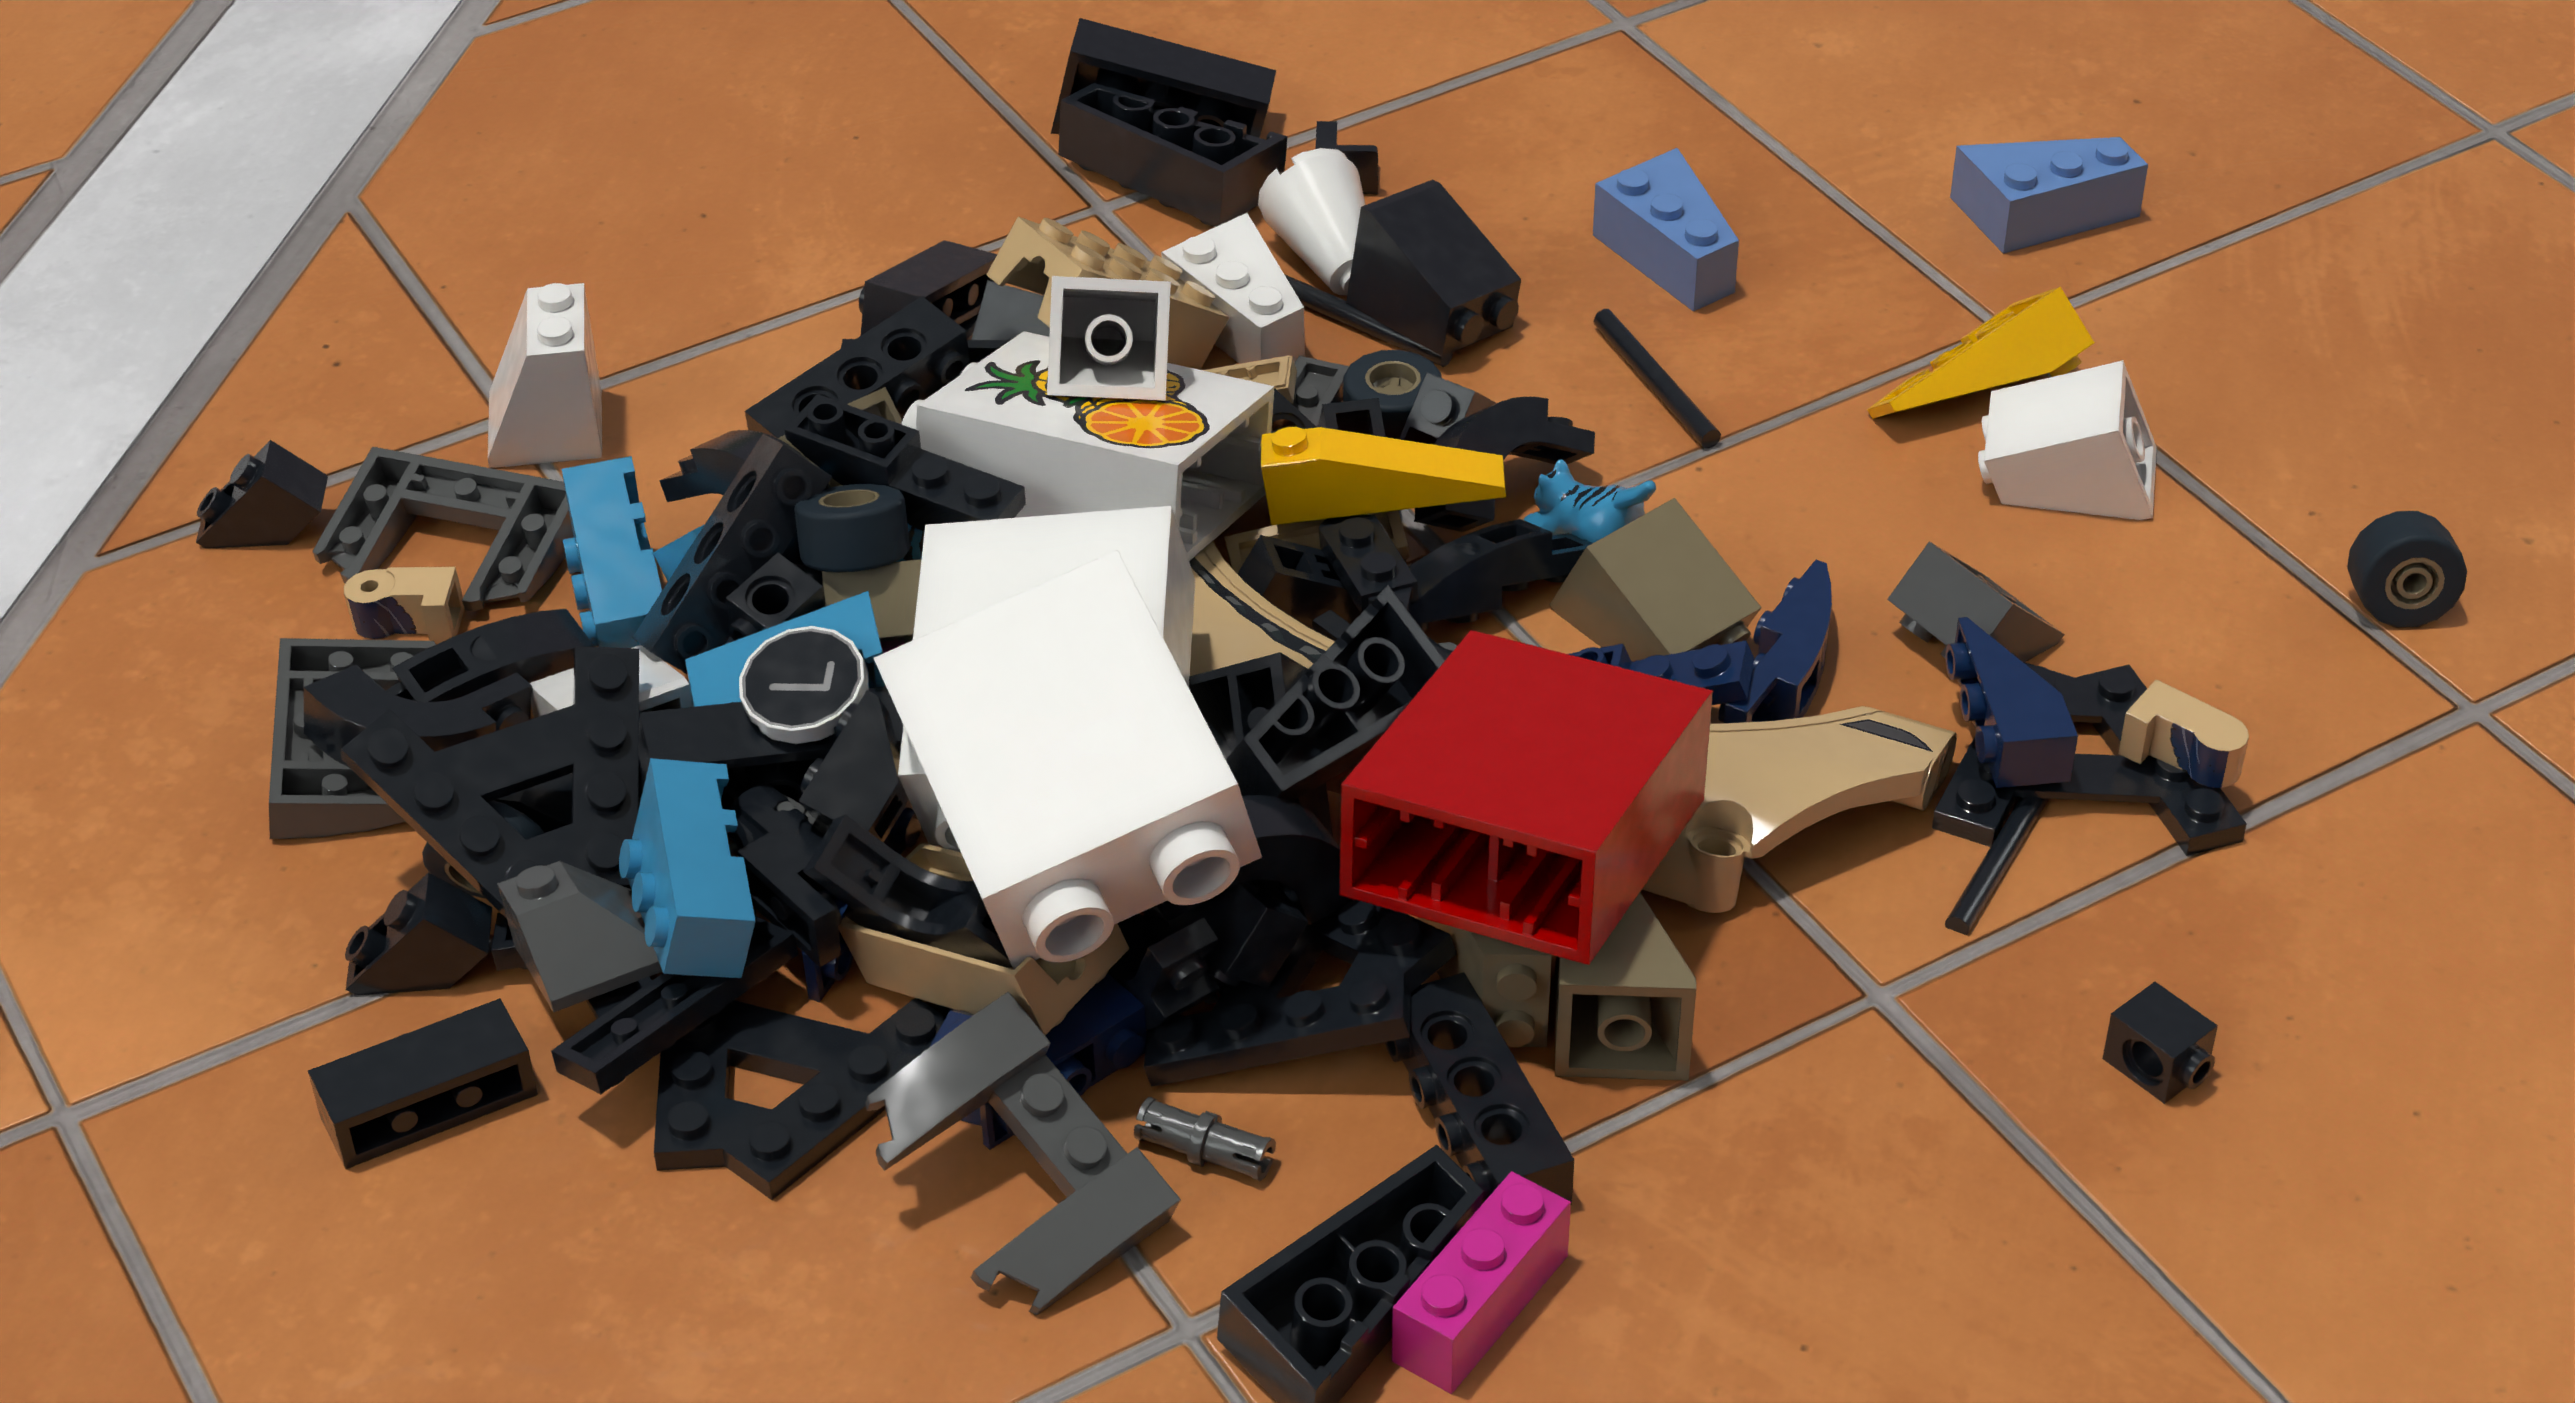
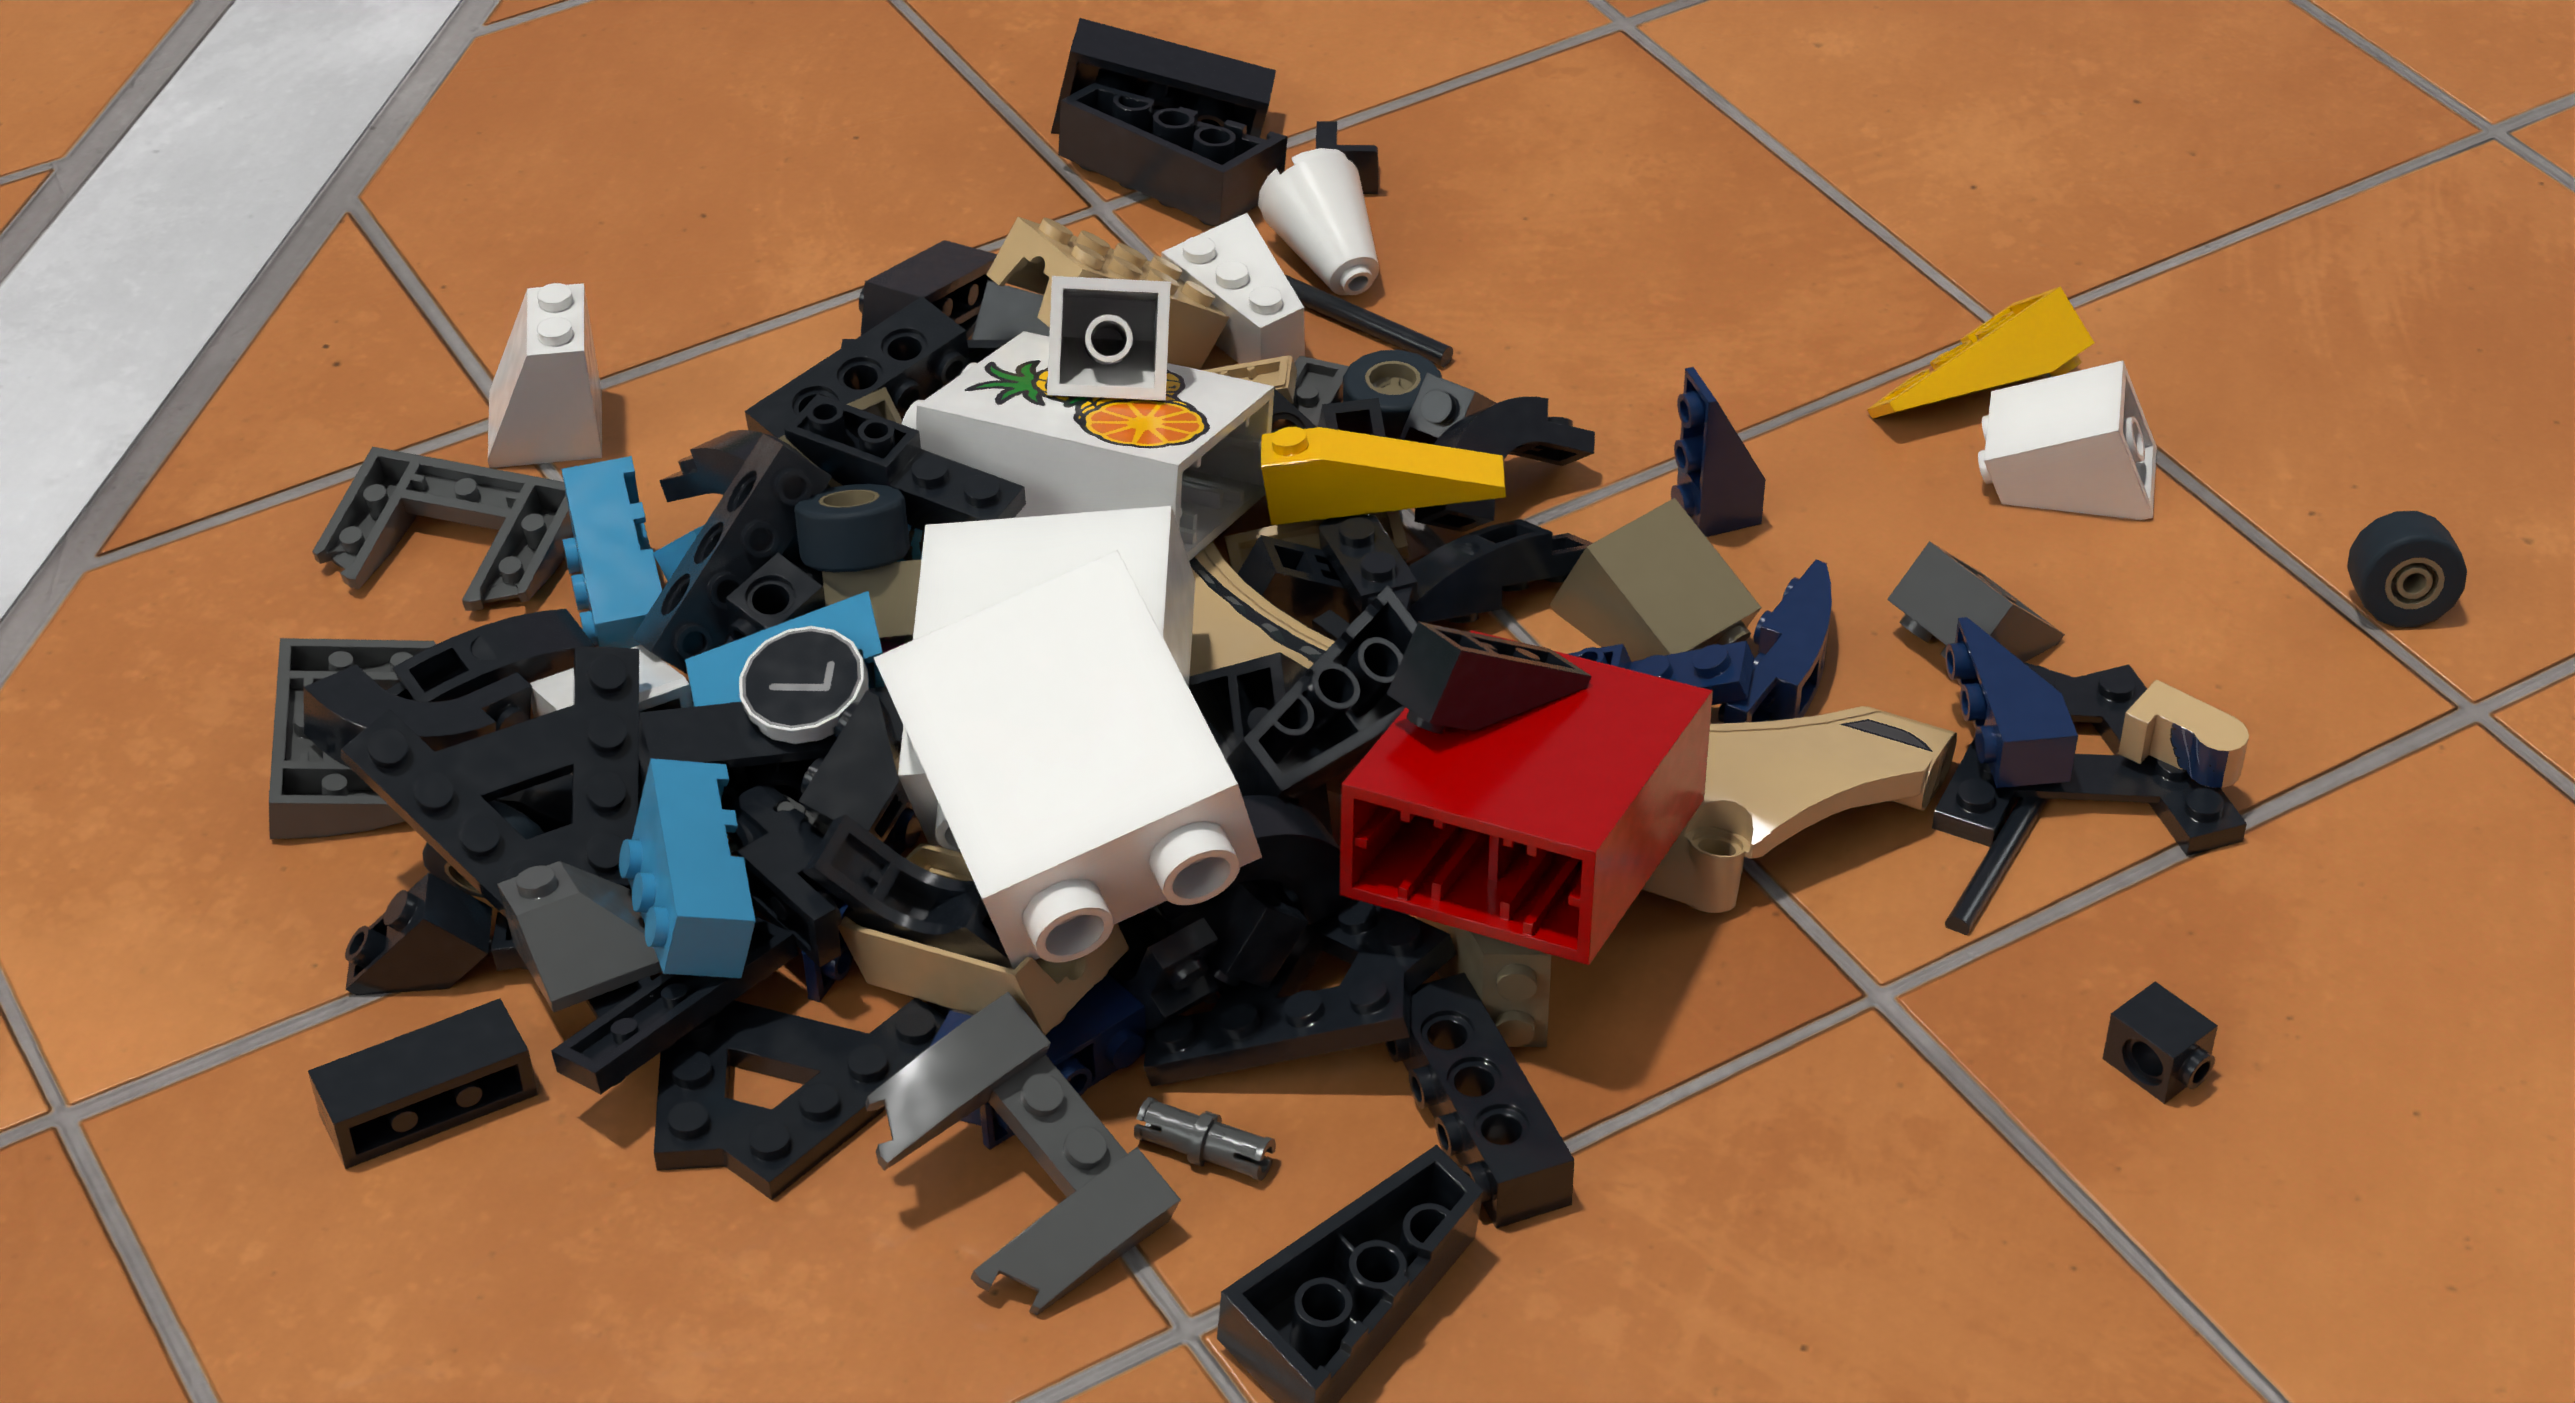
black slope [196,440,328,548] -> none
tan leg [344,567,465,644] -> none
black slope [1346,180,1521,357] -> none
dark pink brick [1392,1171,1571,1394] -> none
dark azure animal [1524,459,1656,543] -> none
dark tan slope [1555,893,1696,1081] -> none
medium blue wedge [1593,148,1739,312] -> none
black bar [1594,309,1721,448] -> none
medium blue wedge [1950,137,2148,254] -> none
none -> slope [1387,622,1592,734]
none -> dark blue slope [1671,367,1766,537]

